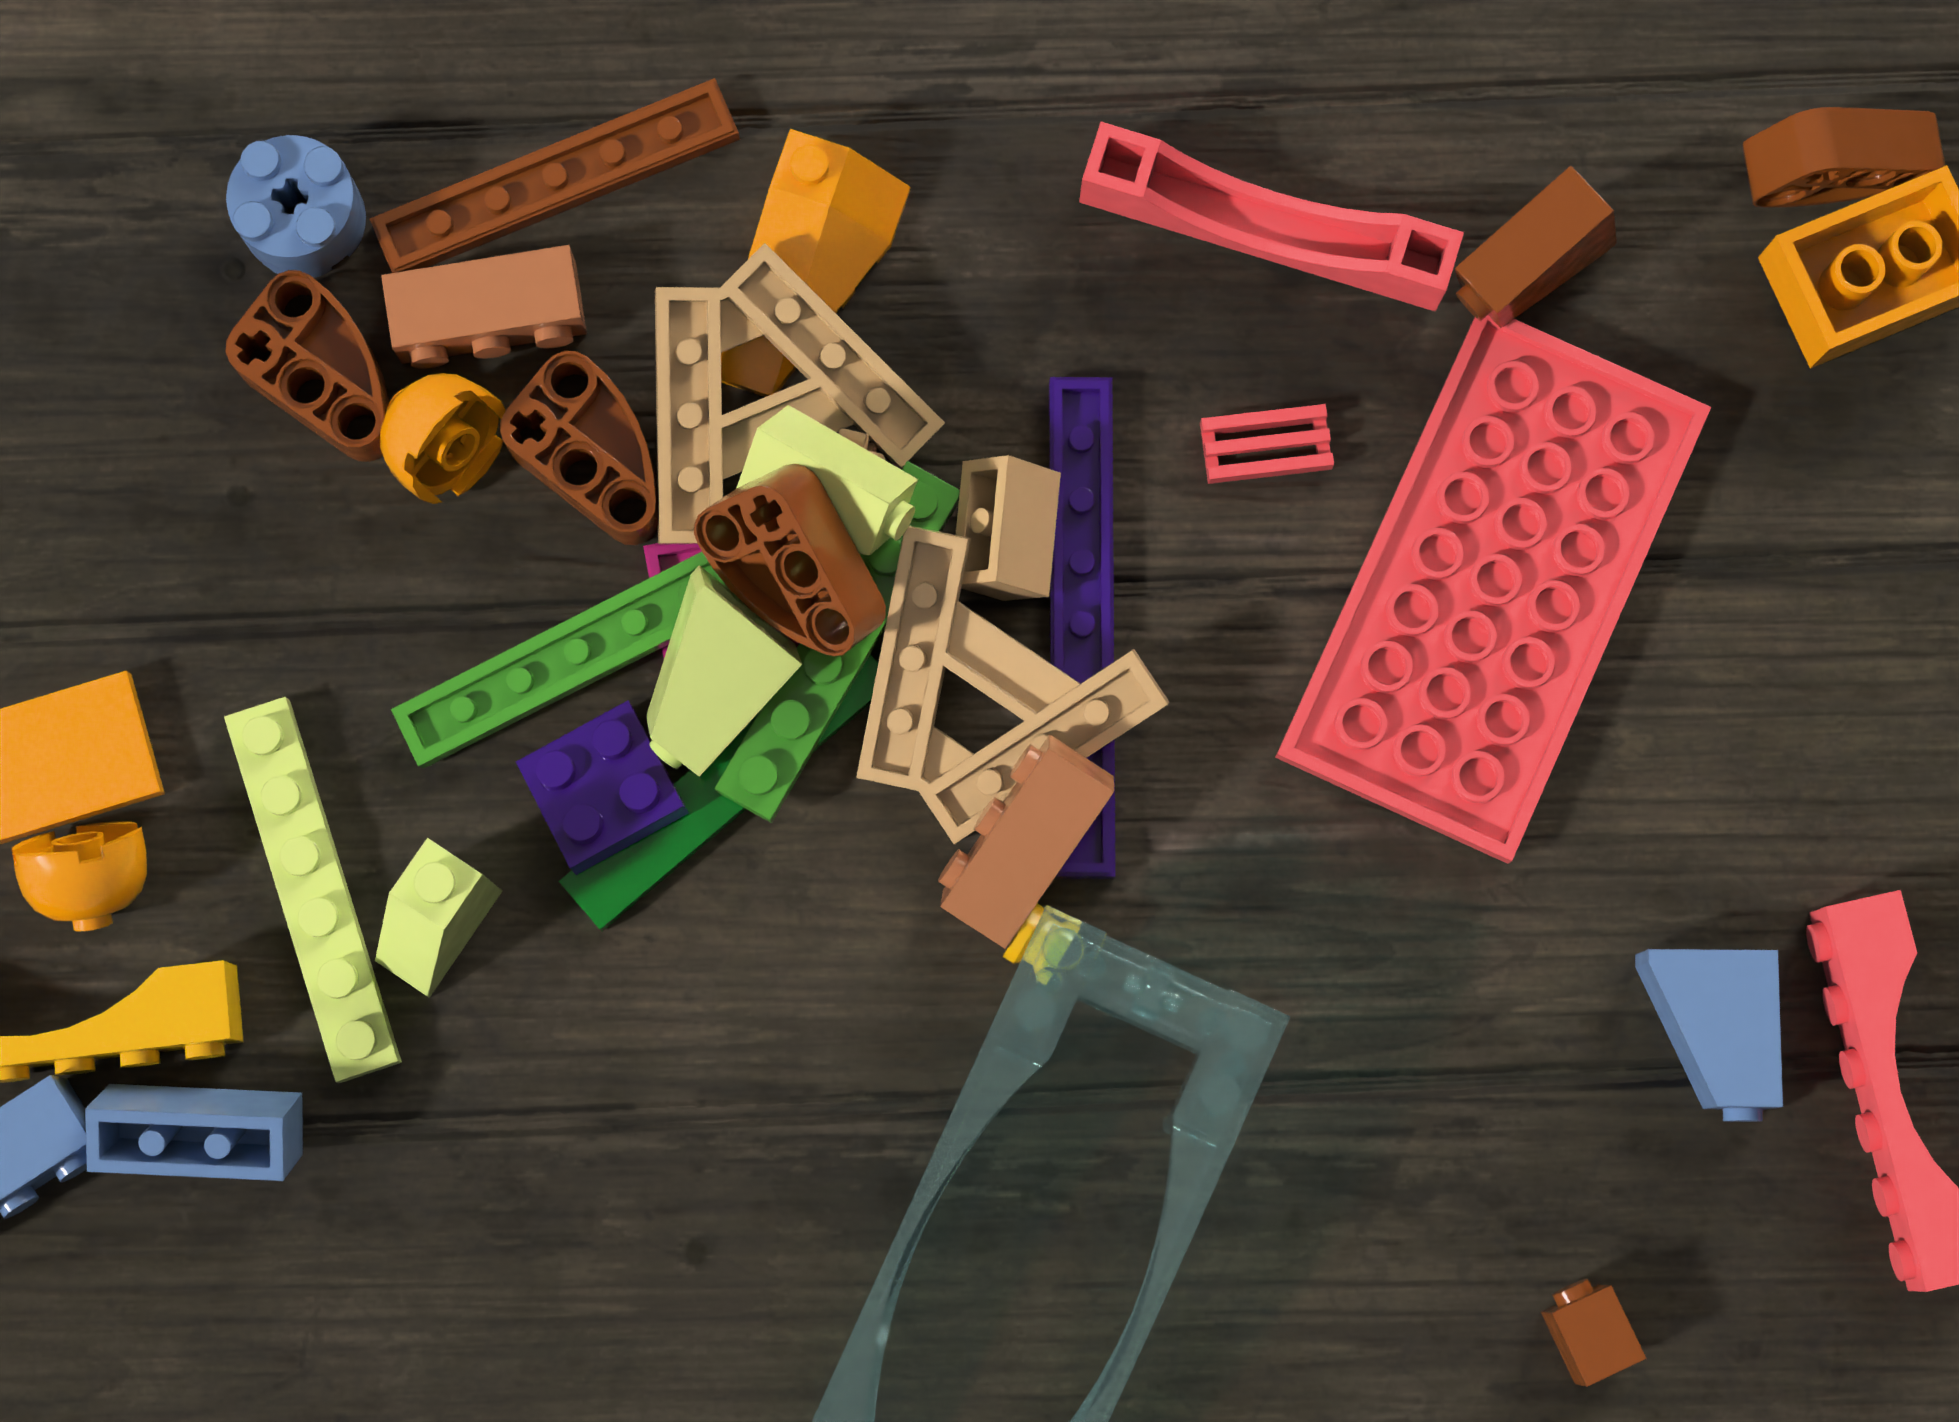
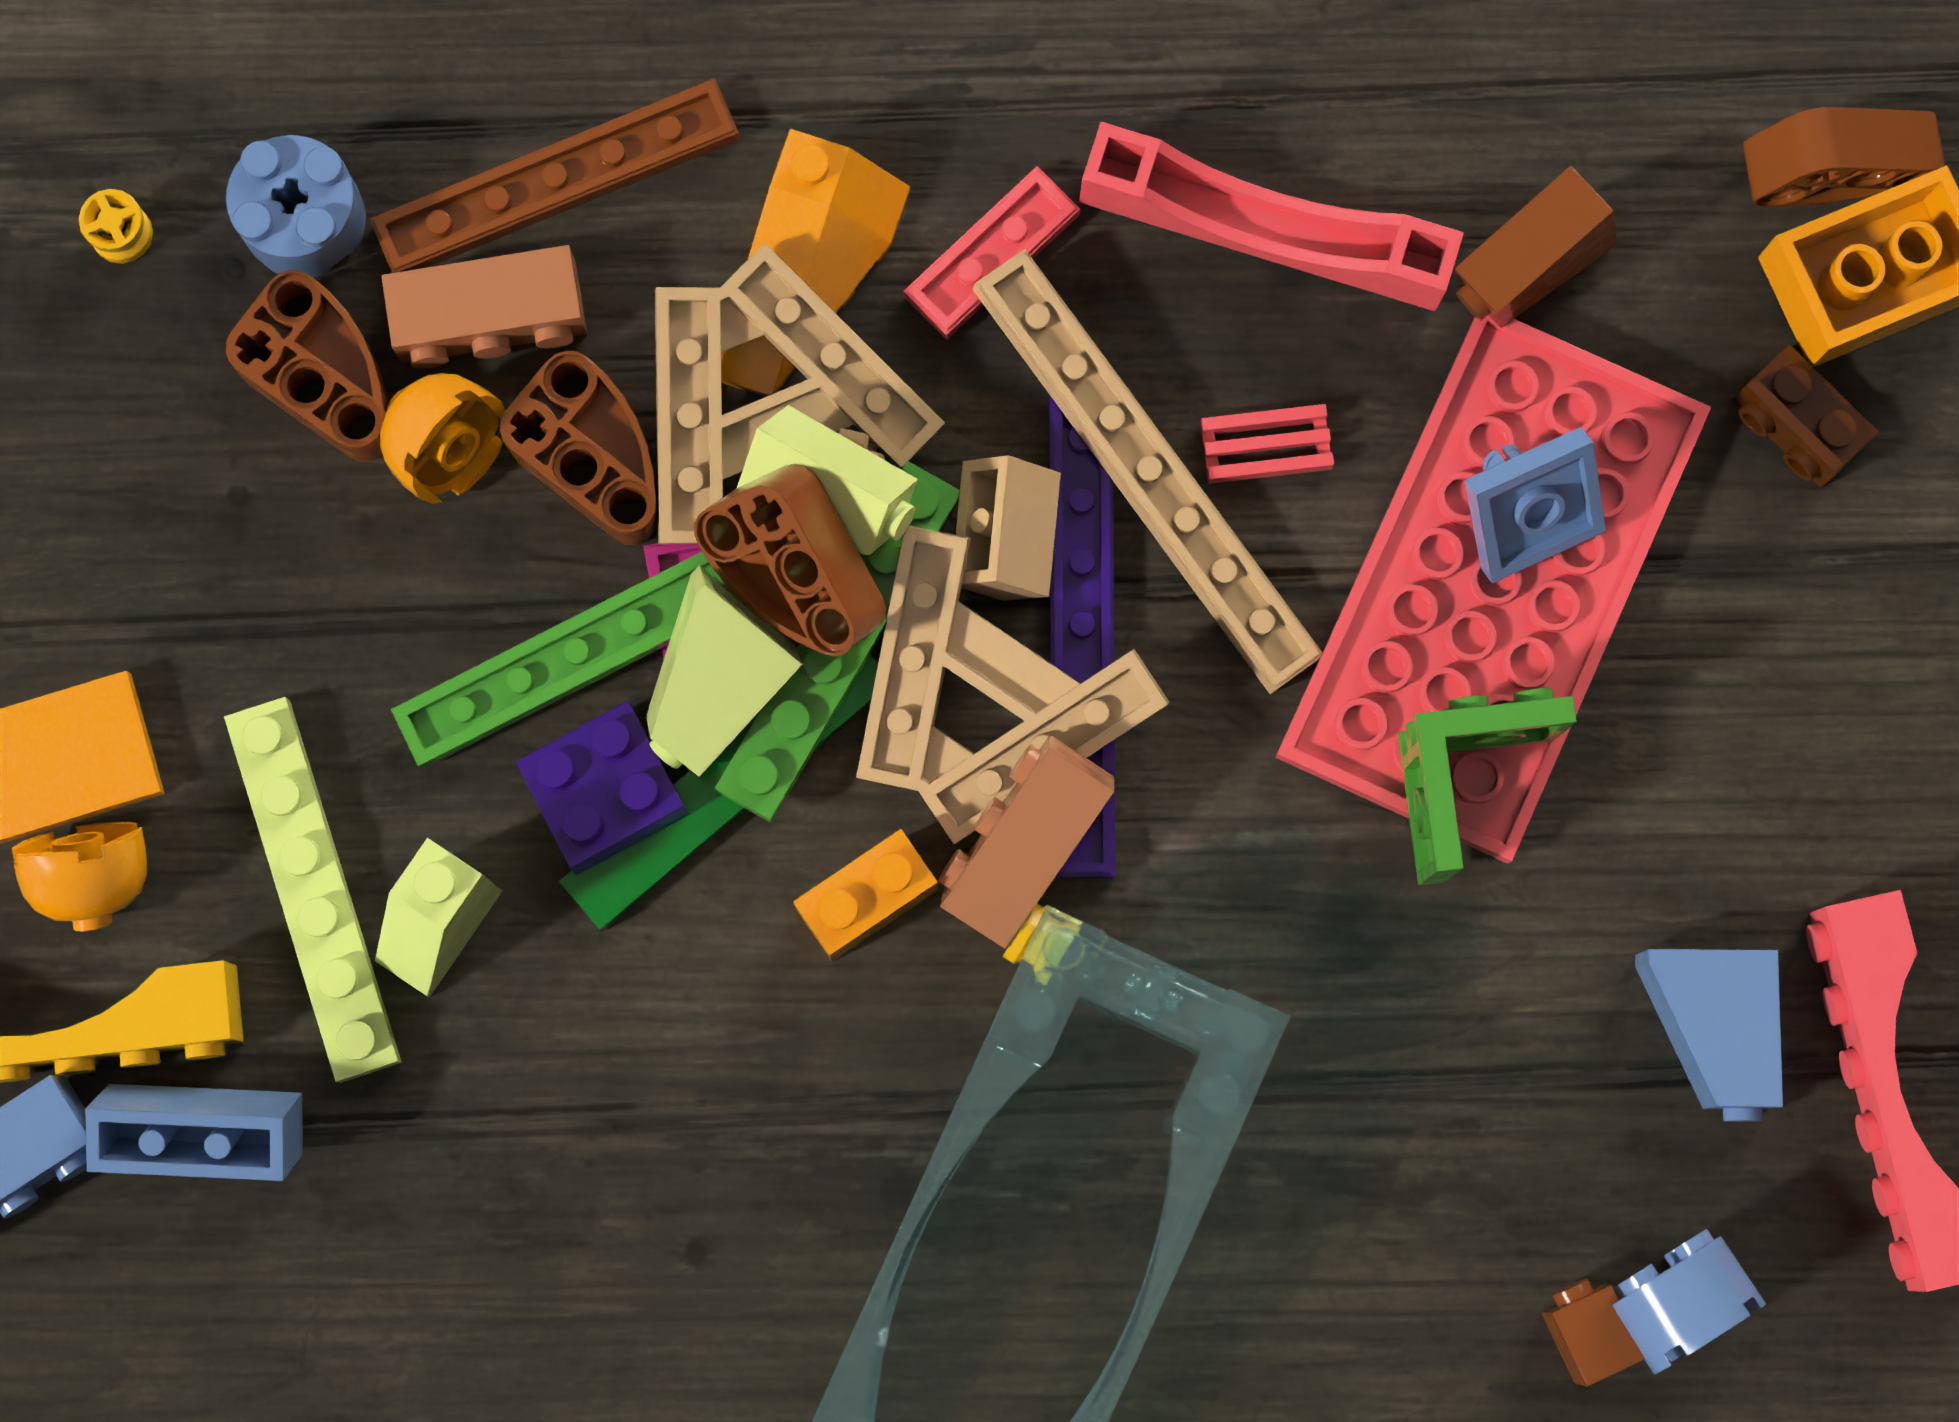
none -> yellow wheel [79,189,153,264]
none -> light orange brick [793,829,938,962]
none -> coral tile [903,166,1080,340]
none -> tan tile [972,249,1323,694]
none -> bright green bracket [1398,688,1577,885]
none -> medium blue tile [1465,427,1606,584]
none -> medium blue brick [1612,1229,1766,1375]
none -> reddish brown bracket [1731,344,1879,488]

